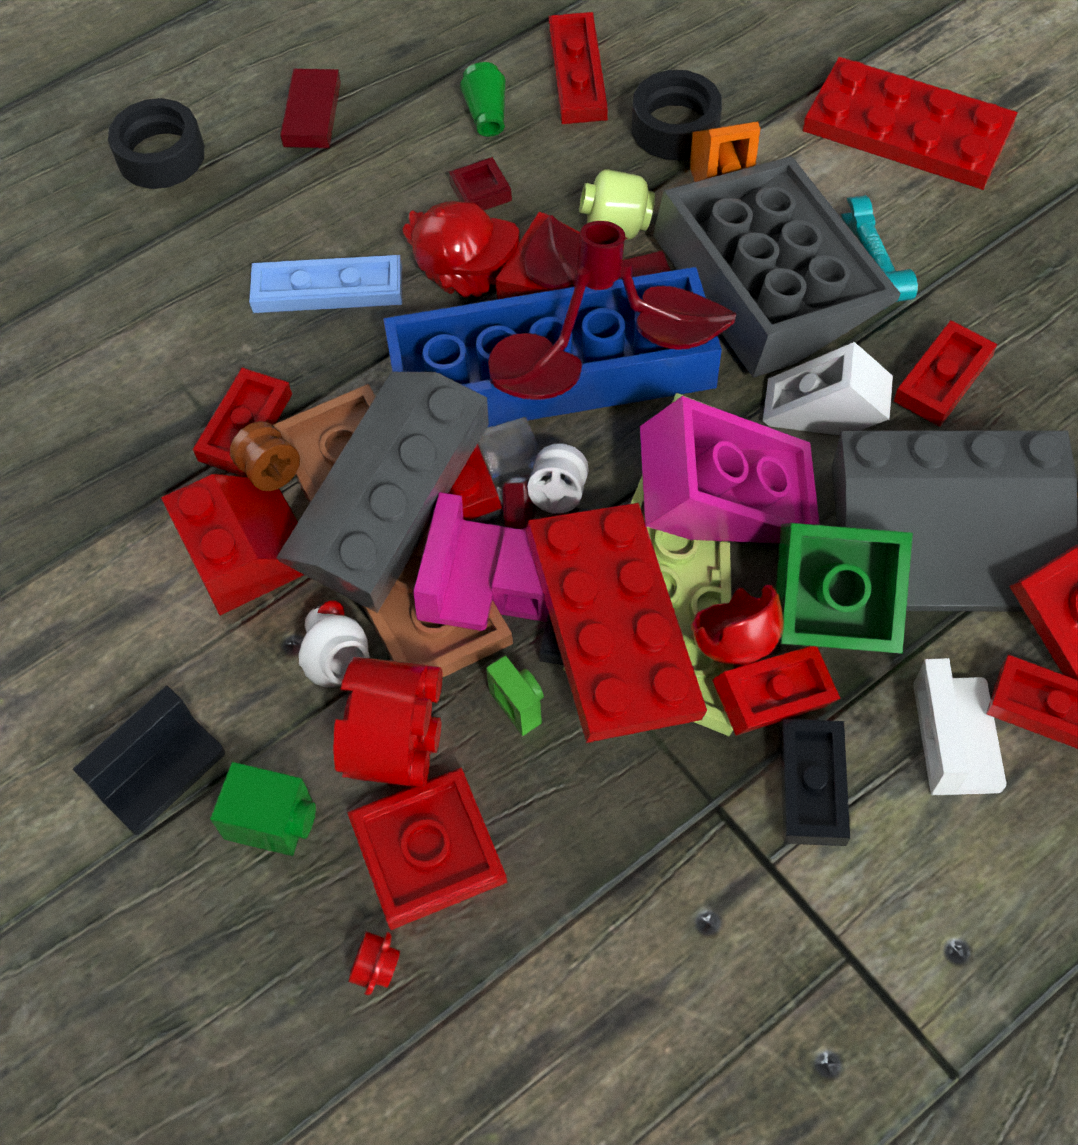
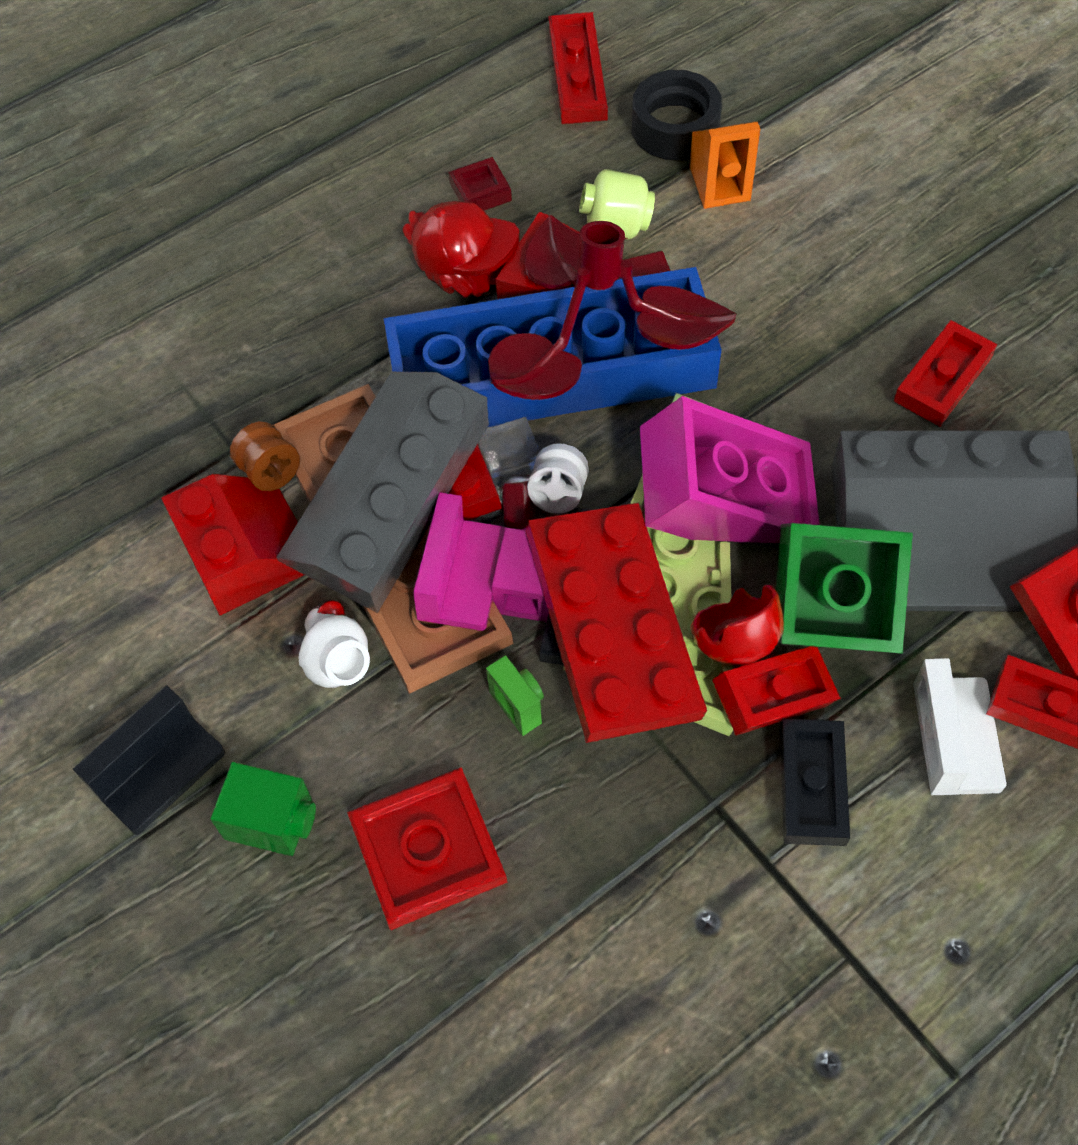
black tyre [108,98,205,189] -> none
red plate [193,368,292,477] -> none
light blue tile [249,255,402,313] -> none
dark red tile [280,69,341,148] -> none
red brick [333,657,443,787] -> none
red plate [348,931,400,995] -> none
green cone [460,62,506,137] -> none
dark grey slope [653,156,901,378] -> none
white slope [763,342,893,436] -> none
red plate [803,57,1018,190] -> none
teal brick [841,195,918,309] -> none

